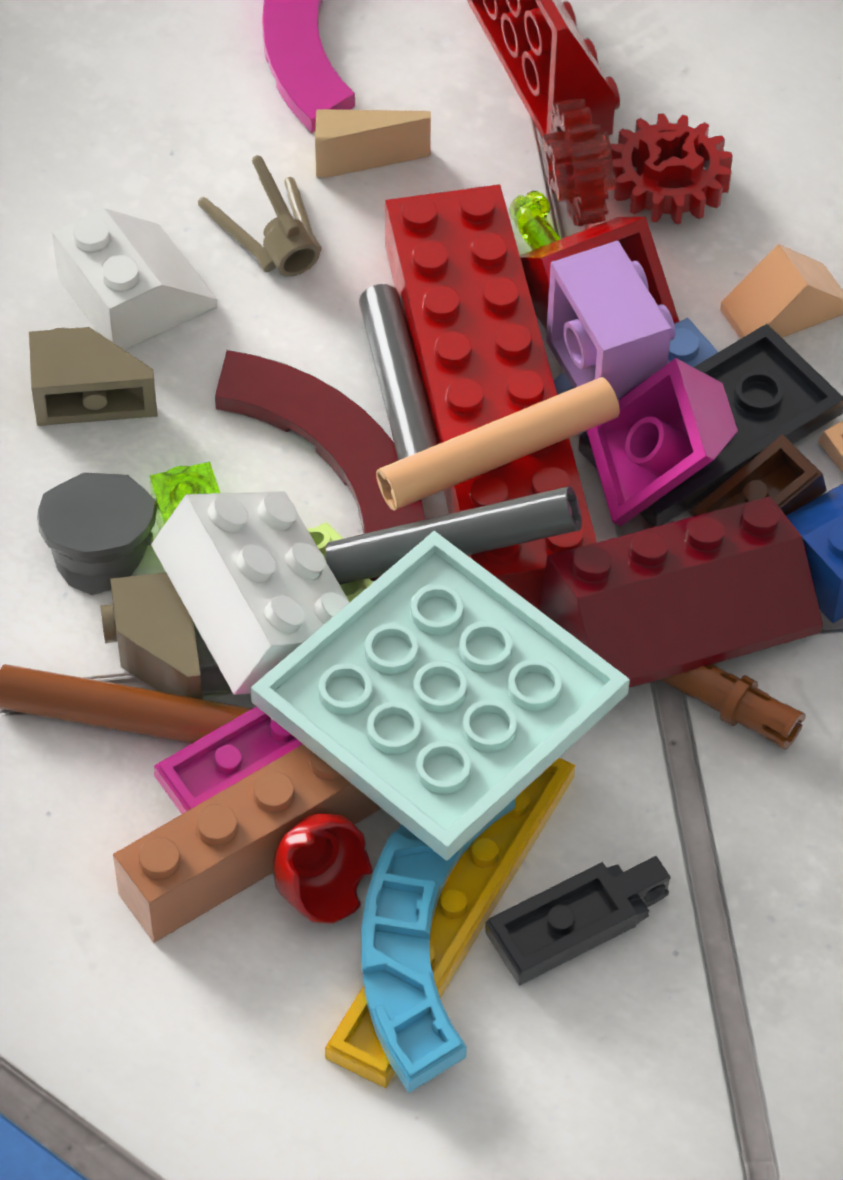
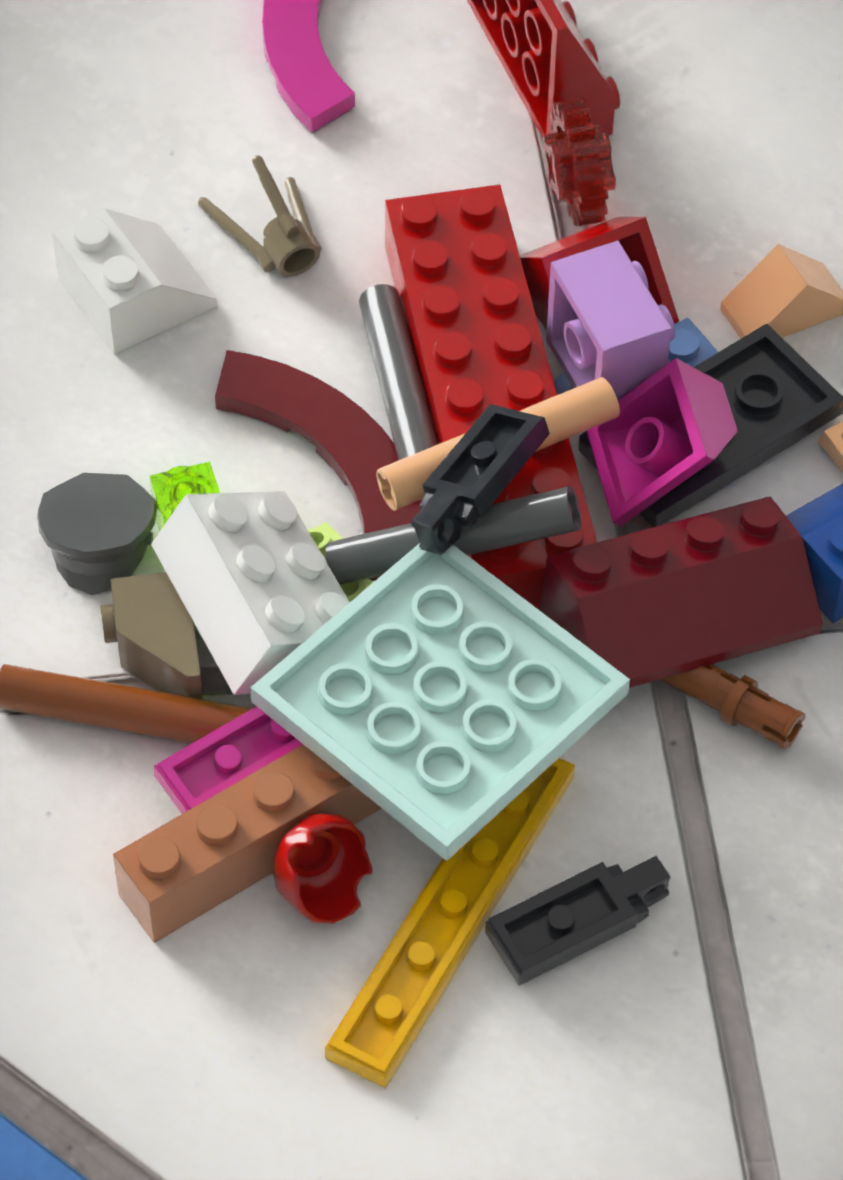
dark tan slope [29,327,158,426] -> none
tan slope [315,109,431,177] -> none
medium azure tile [361,799,515,1093] -> none
clear neon green arm [509,191,561,250] -> none
red gear [607,113,733,224] -> none
reddish brown slope [689,434,827,517] -> none
none -> black hinge [411,404,550,555]

